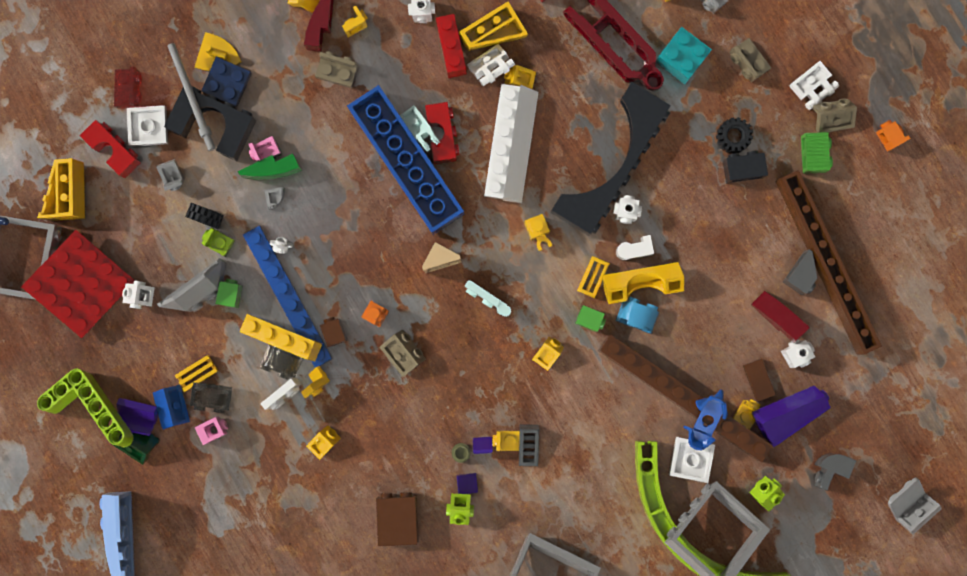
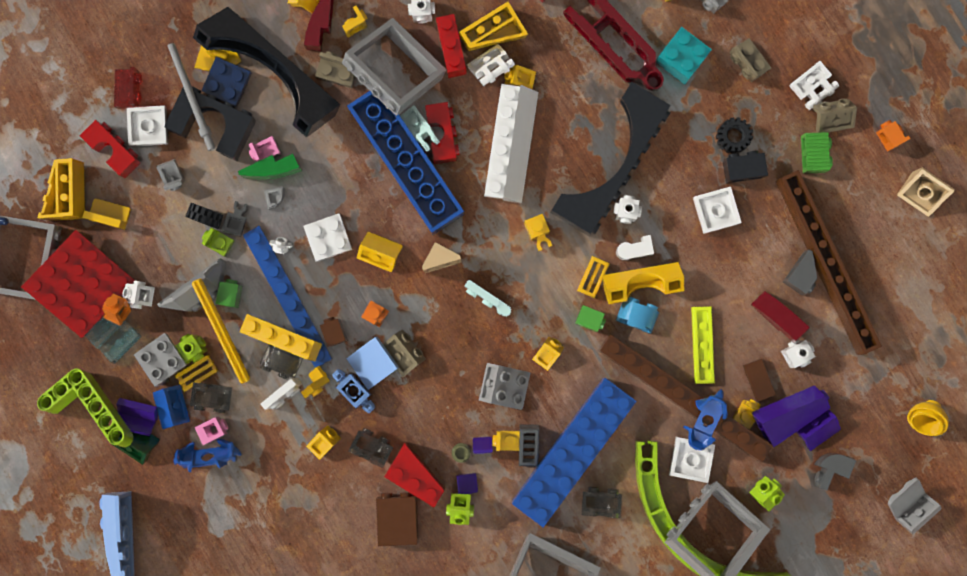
none -> yellow panel [82,198,131,230]
none -> clear light blue slope [85,313,142,364]
none -> orange brick [102,294,131,326]
none -> light grey bracket [134,333,187,387]
none -> blue piece [173,439,242,472]
none -> lime brick [175,334,208,364]
none -> yellow axle [192,278,250,384]
none -> black arch [193,7,341,138]
none -> dark grey plate [222,201,248,237]
none -> white plate [303,213,353,262]
none -> medium blue piece [332,369,376,413]
none -> light grey window [342,18,446,116]
none -> light blue tile [346,336,399,390]
none -> clear smoke cylinder [348,427,393,468]
none -> yellow panel [357,232,403,272]
none -> red wedge [384,442,445,507]
none -> light grey bracket [479,363,530,410]
none -> blue brick [511,378,637,528]
none -> clear smoke cylinder [582,487,622,518]
none -> neon yellow tile [691,306,715,384]
none -> white plate [693,186,742,234]
none -> dark purple panel [796,410,841,451]
none -> tan slope [897,167,955,217]
none -> yellow piece [907,400,949,436]

